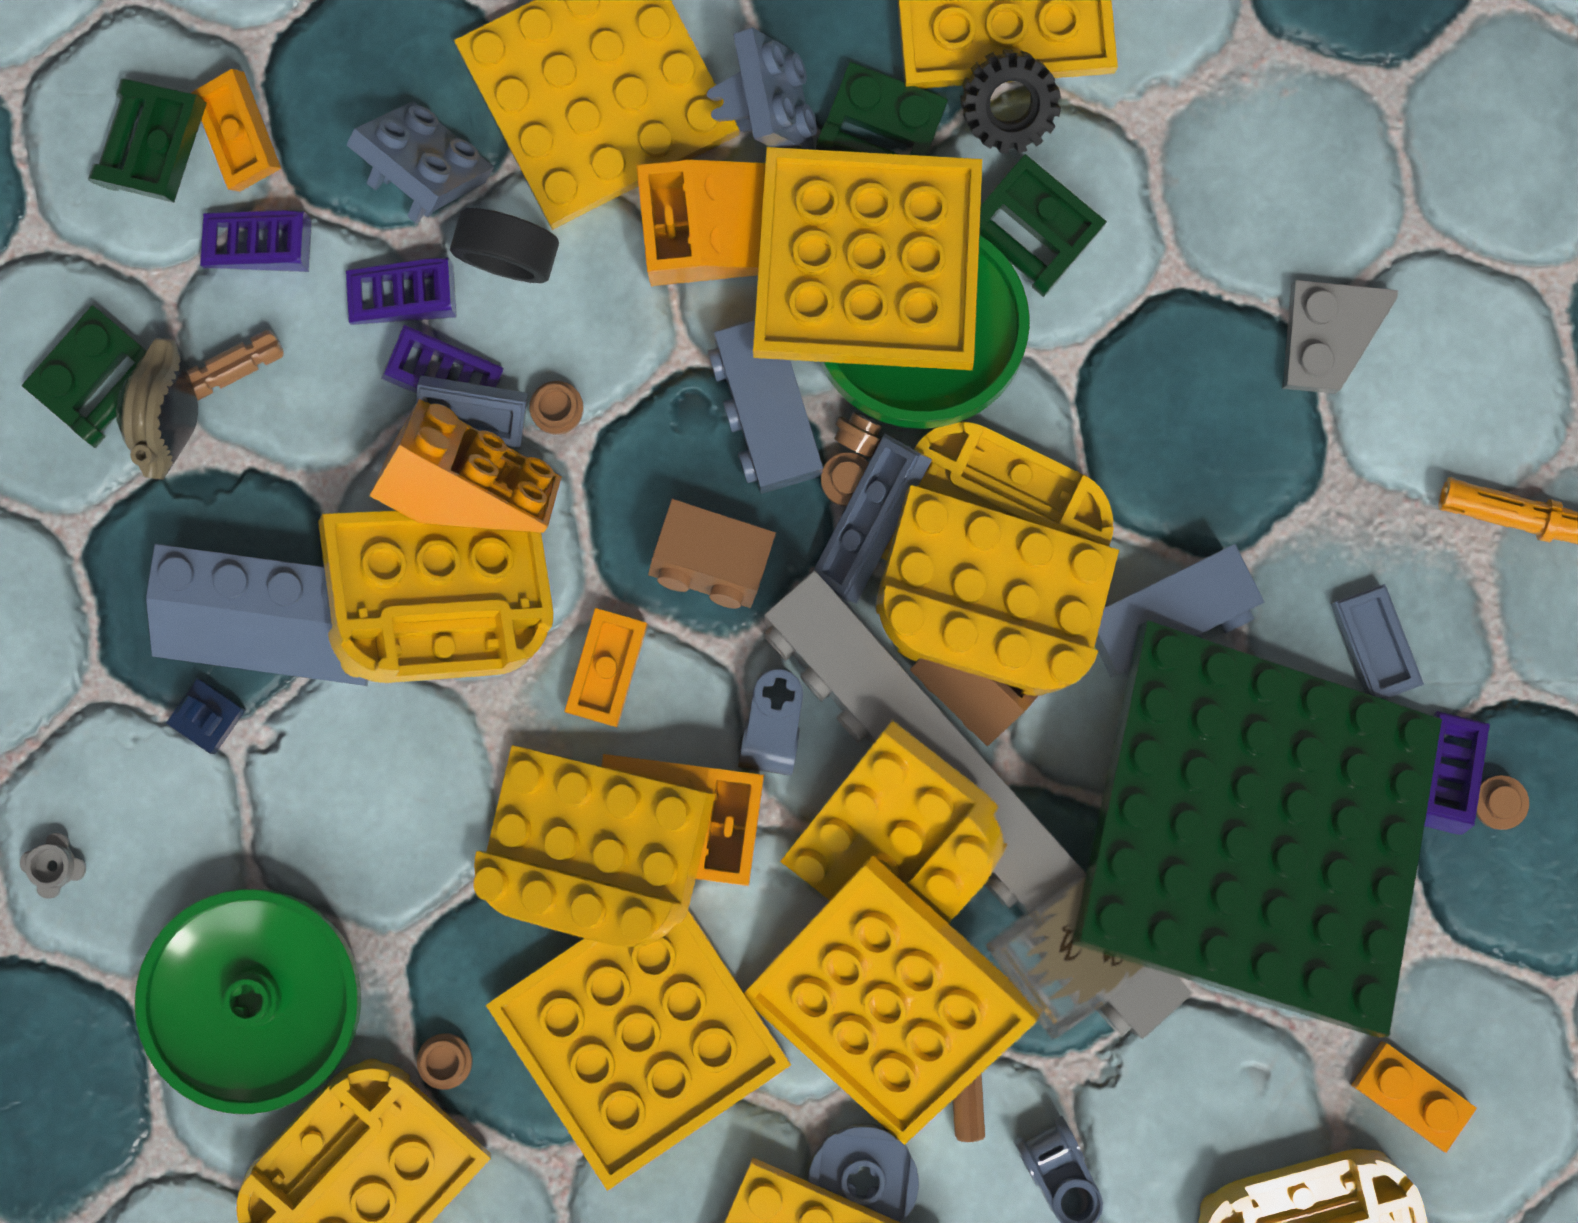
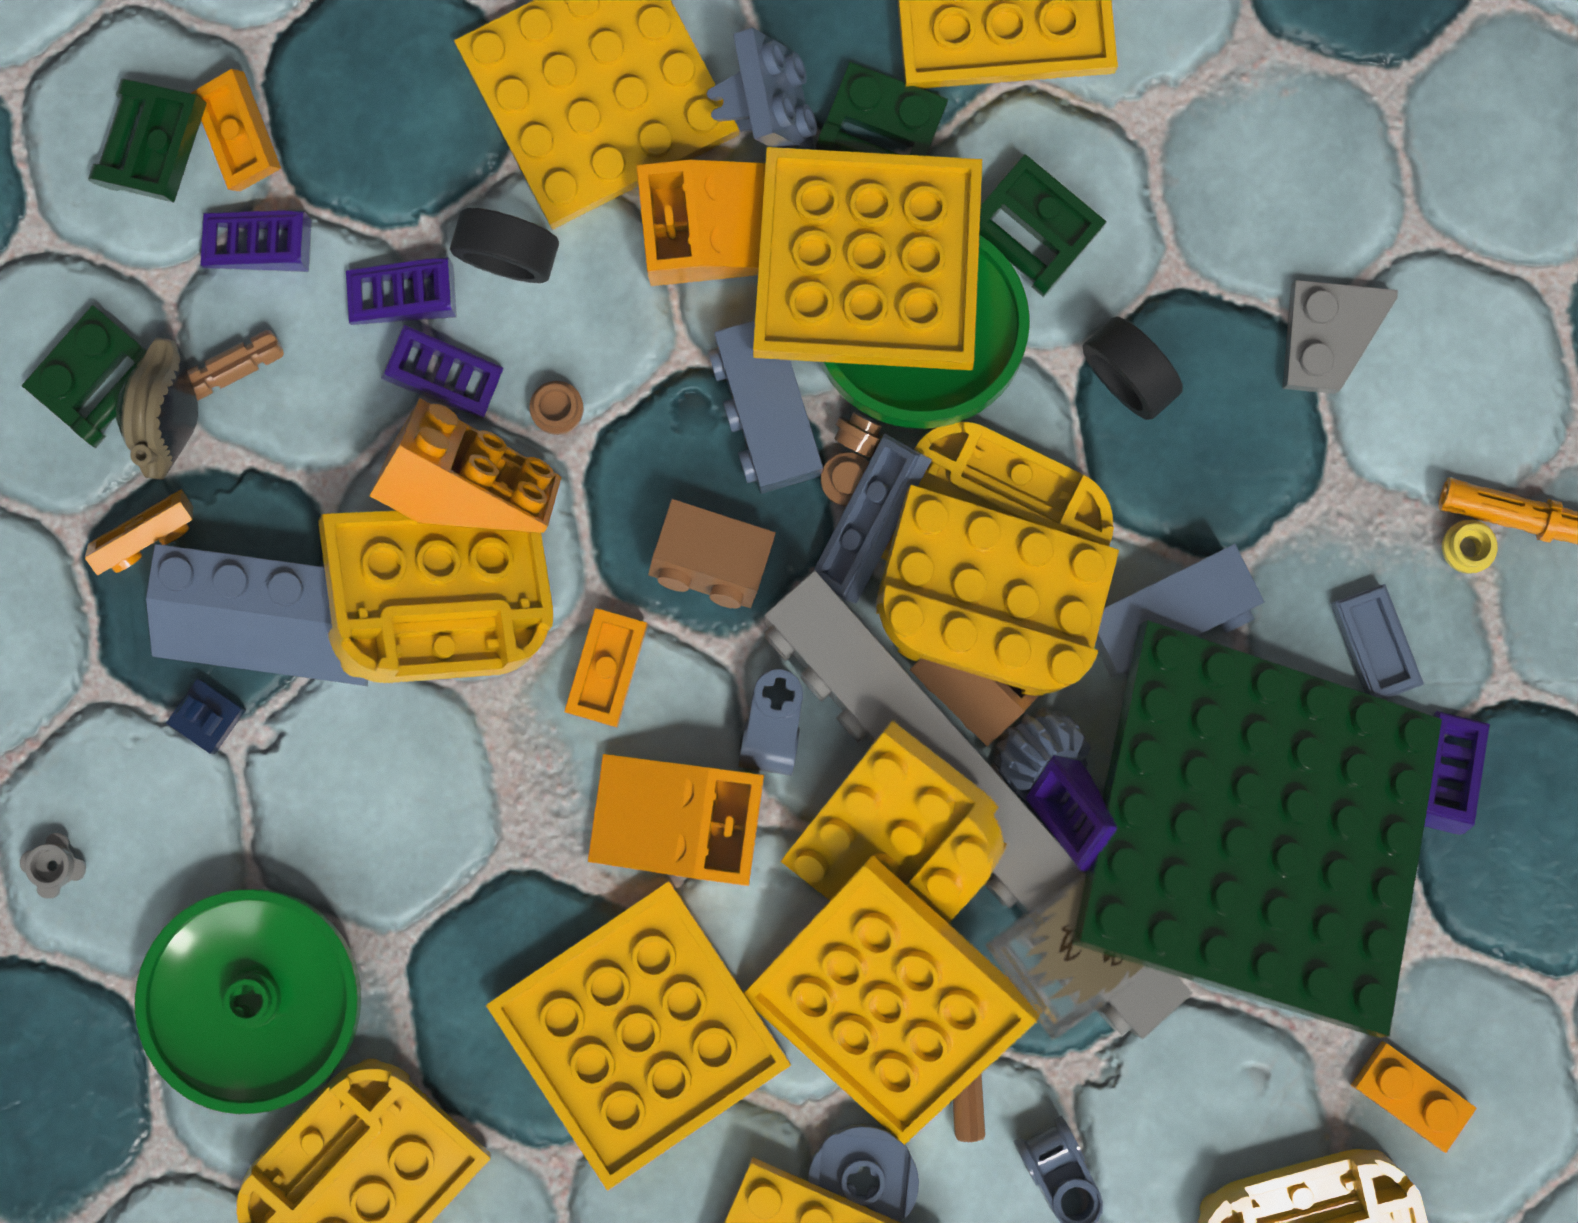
sand blue plate [347,101,494,224] -> none
sand blue tile [416,375,528,448] -> none
medium nougat plate [417,1033,473,1090] -> none
yellow plate [473,745,715,947] -> none
black tyre [960,49,1061,154] -> none
medium nougat plate [1476,775,1529,830] -> none
none -> light orange plate [85,489,193,576]
none -> sand blue gear [994,707,1091,801]
none -> dark purple slope [1026,755,1118,871]
none -> black tyre [1083,316,1183,420]
none -> light yellow plate [1442,520,1498,574]

